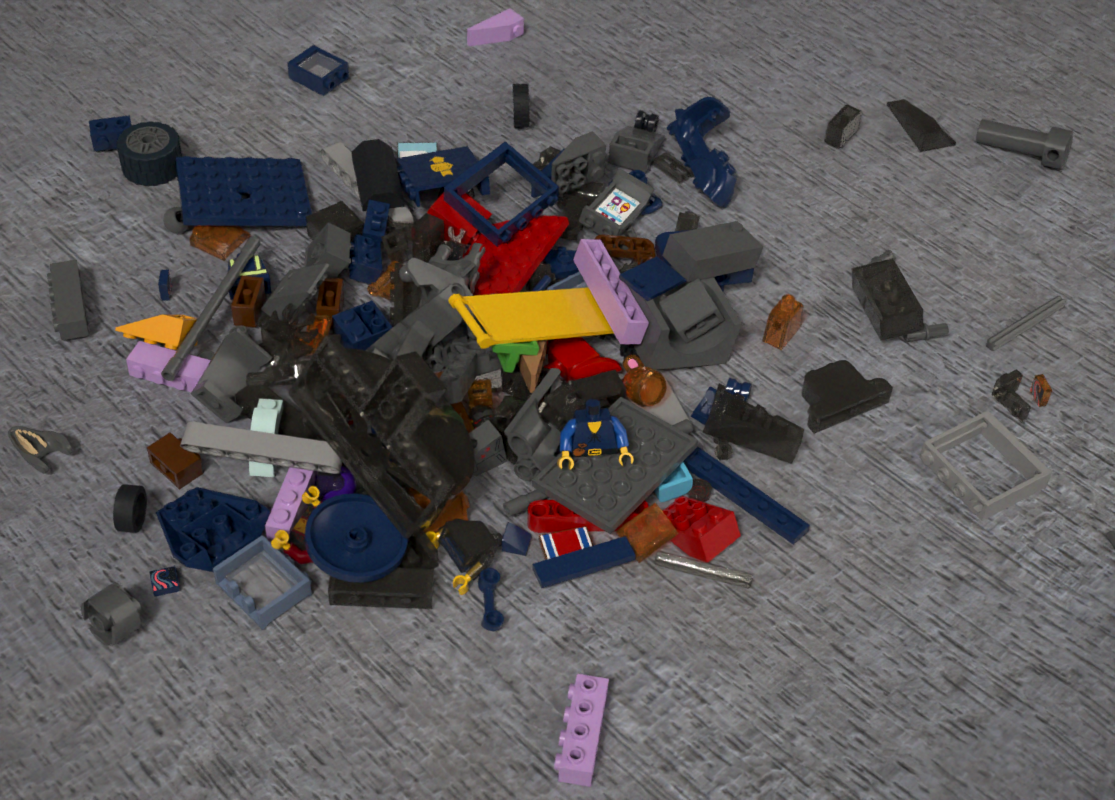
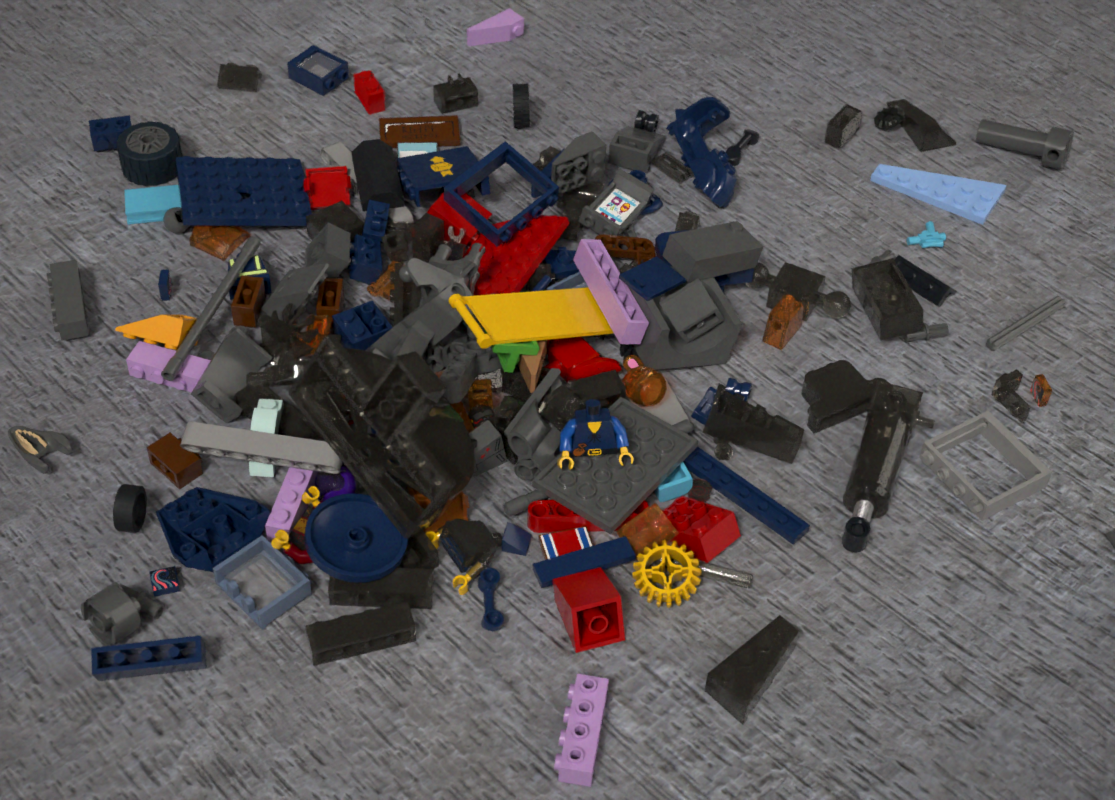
none -> dark blue brick [91,635,207,681]
none -> dark grey axle [120,584,165,619]
none -> medium azure piece [124,185,181,225]
none -> clear smoke bracket [217,63,262,92]
none -> red piece [303,166,351,210]
none -> clear smoke brick [305,601,416,666]
none -> red brick [353,70,386,115]
none -> reddish brown tile [379,115,460,148]
none -> clear smoke brick [433,73,478,114]
none -> red slope [552,567,625,653]
none -> yellow gear [632,539,701,608]
none -> clear smoke wedge [704,615,799,725]
none -> black bar [726,129,759,166]
none -> clear smoke brick [744,262,851,321]
none -> clear smoke piece [842,380,935,553]
none -> light blue wing [870,164,1007,225]
none -> pearl dark grey gear [874,105,905,129]
none -> black panel [887,254,957,306]
none -> medium azure piece [907,221,946,248]

